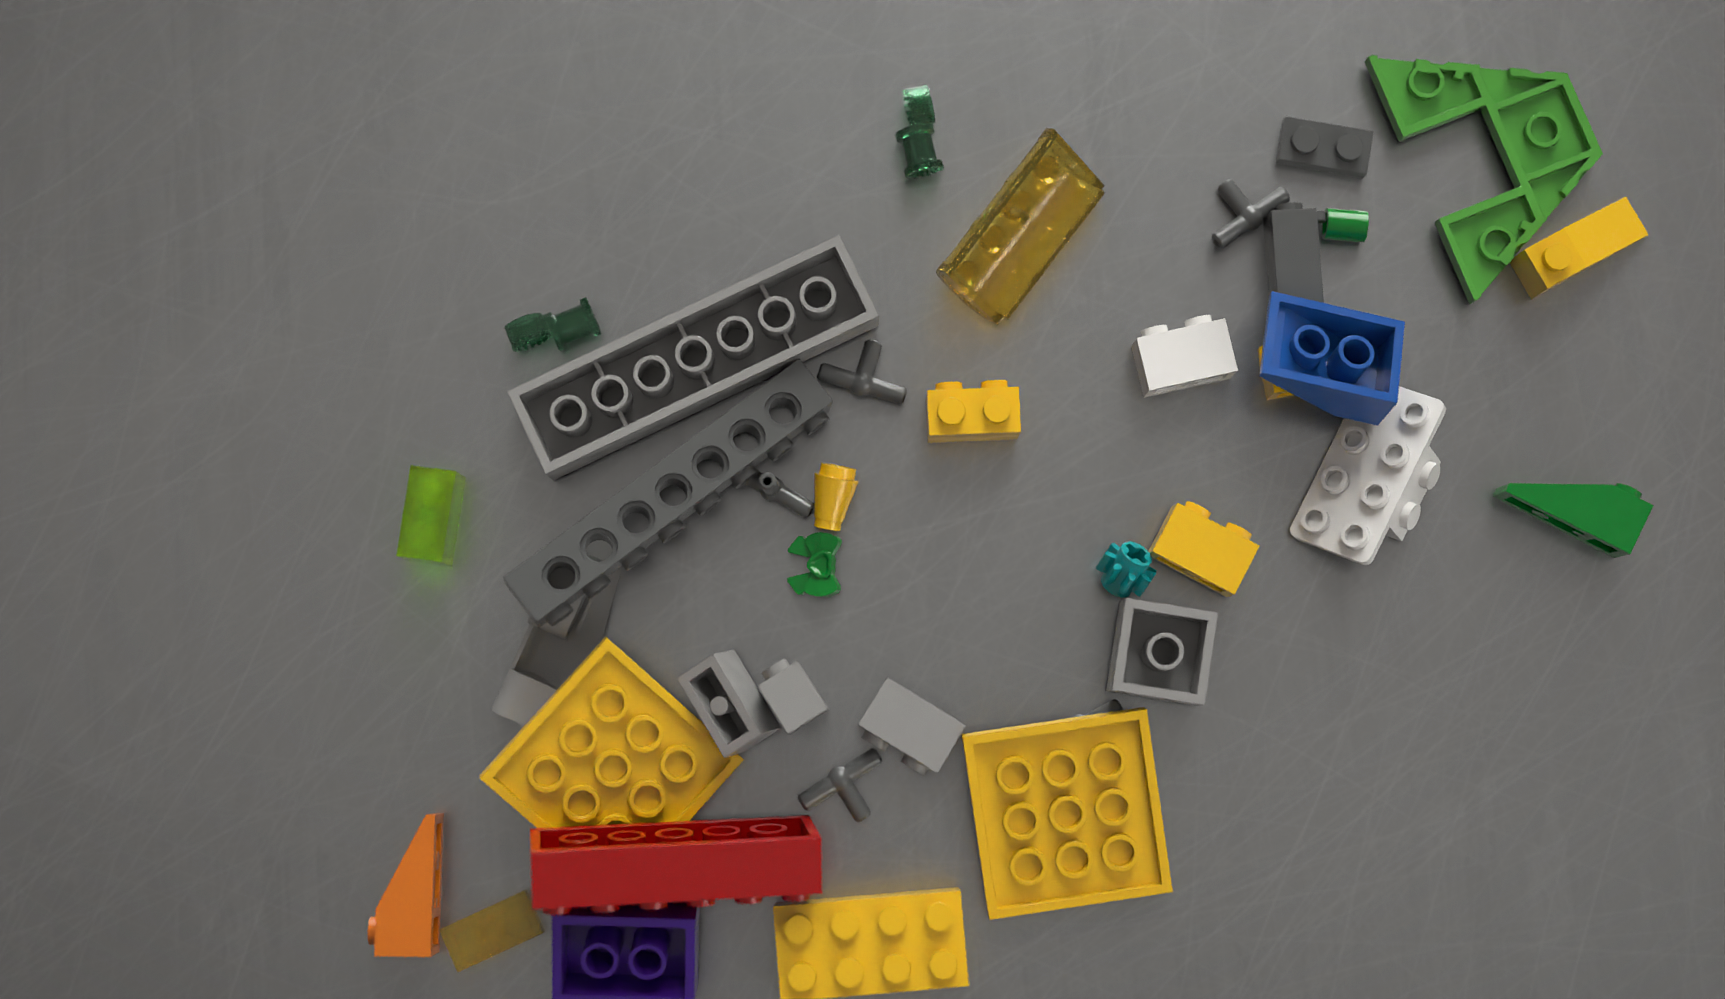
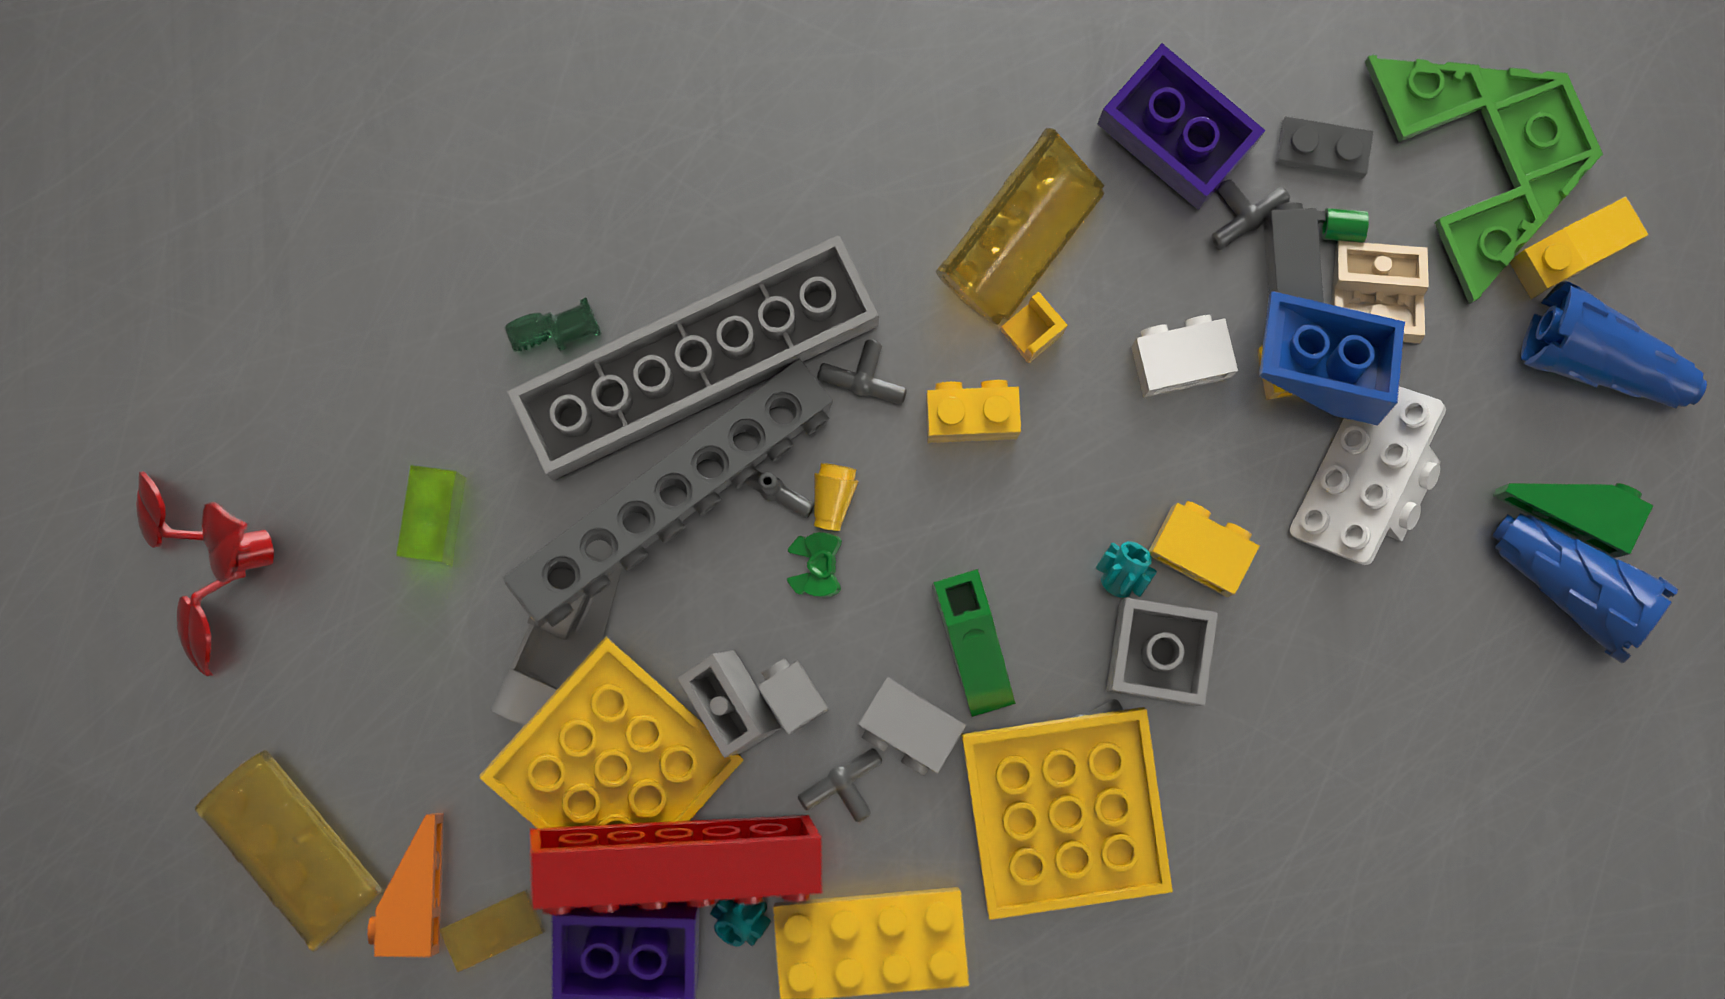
clear green connector [895,84,944,179] -> none
none -> red plant [136,471,274,677]
none -> clear yellow container [195,750,384,952]
none -> teal gear [710,899,771,947]
none -> green slope [932,569,1016,717]
none -> yellow panel [1000,292,1068,363]
none -> dark purple brick [1097,43,1265,210]
none -> tan slope [1332,241,1429,344]
none -> blue cone [1492,513,1678,663]
none -> blue cone [1521,281,1707,408]

